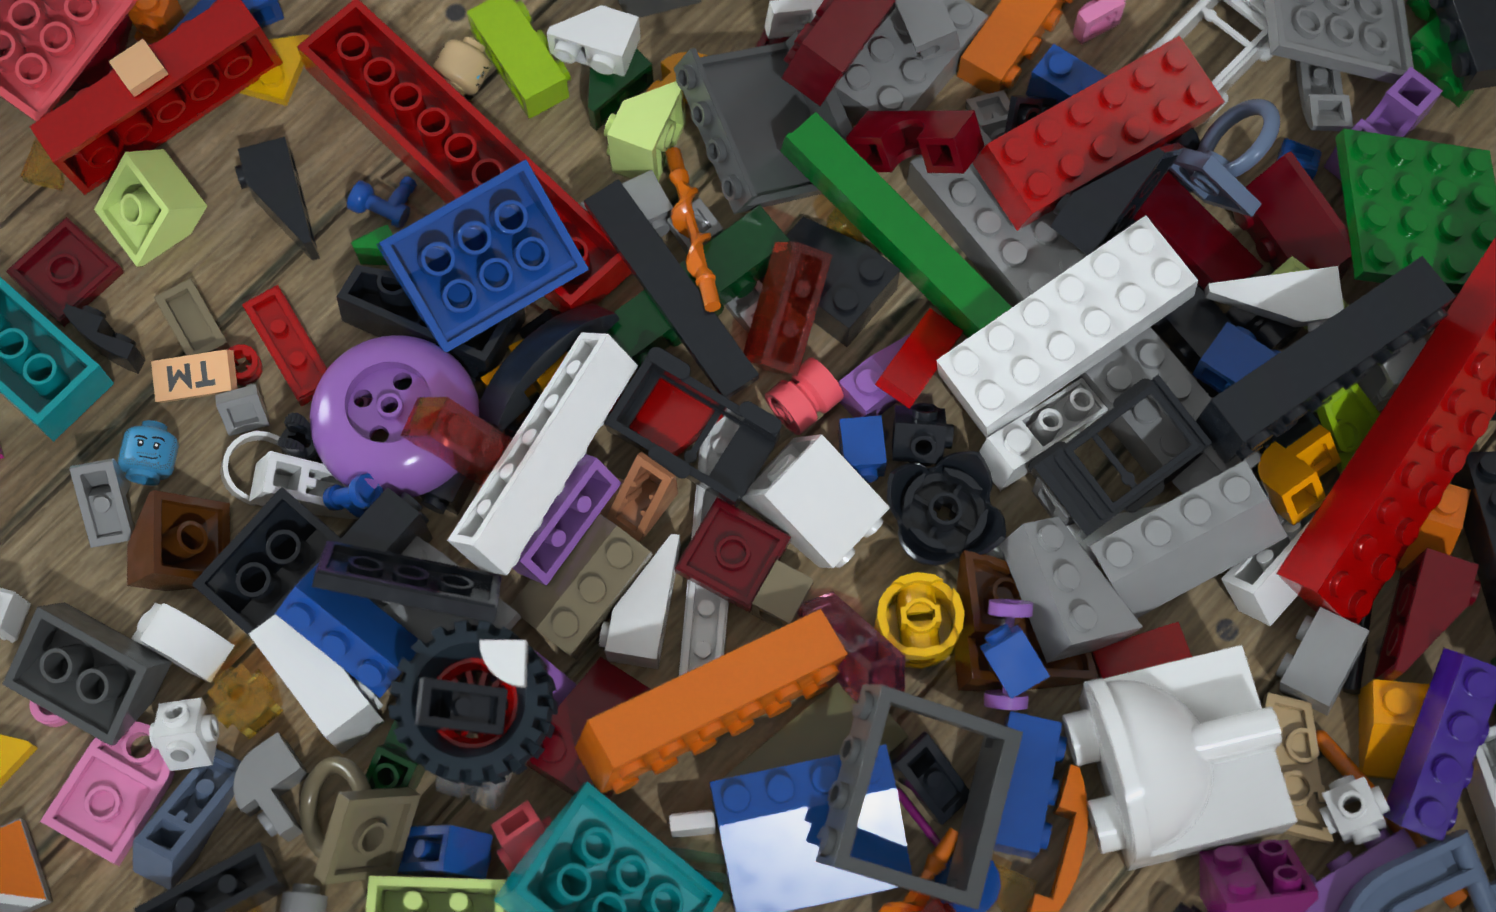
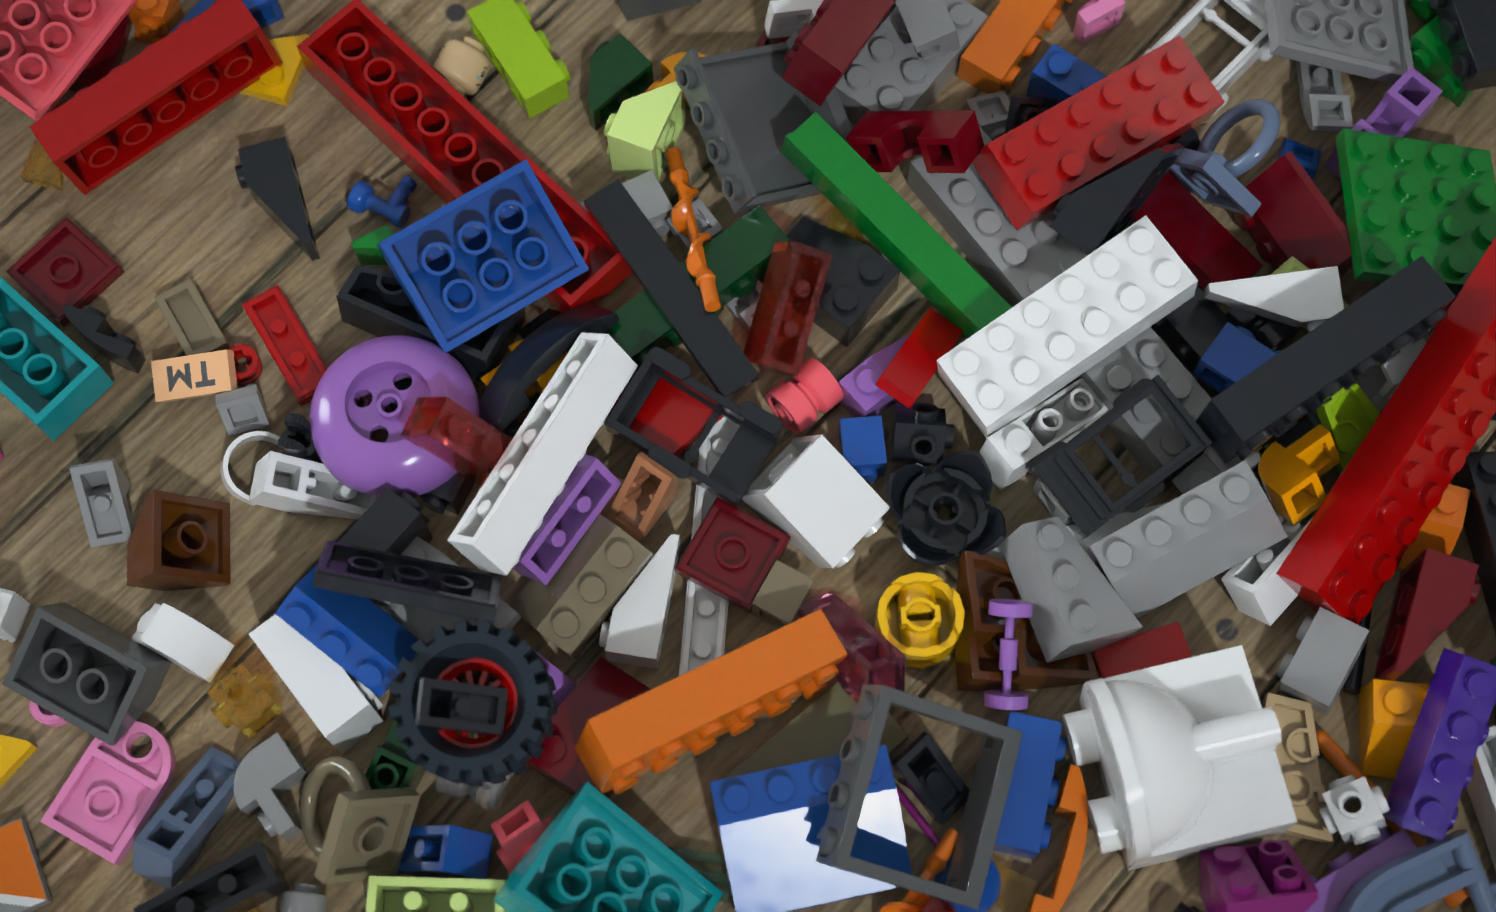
yellowish green slope [94,149,207,267] -> none
light nougat tile [109,39,169,97] -> none
dark azure head [118,420,179,486] -> none
white brick [149,698,219,771] -> none
black slope [192,487,341,636] -> none
blue piece [323,473,383,518] -> none
white tile [480,640,528,688] -> none
white slope [546,5,641,77] -> none
white tile [669,810,716,838] -> none
blue brick [980,624,1050,699] -> none

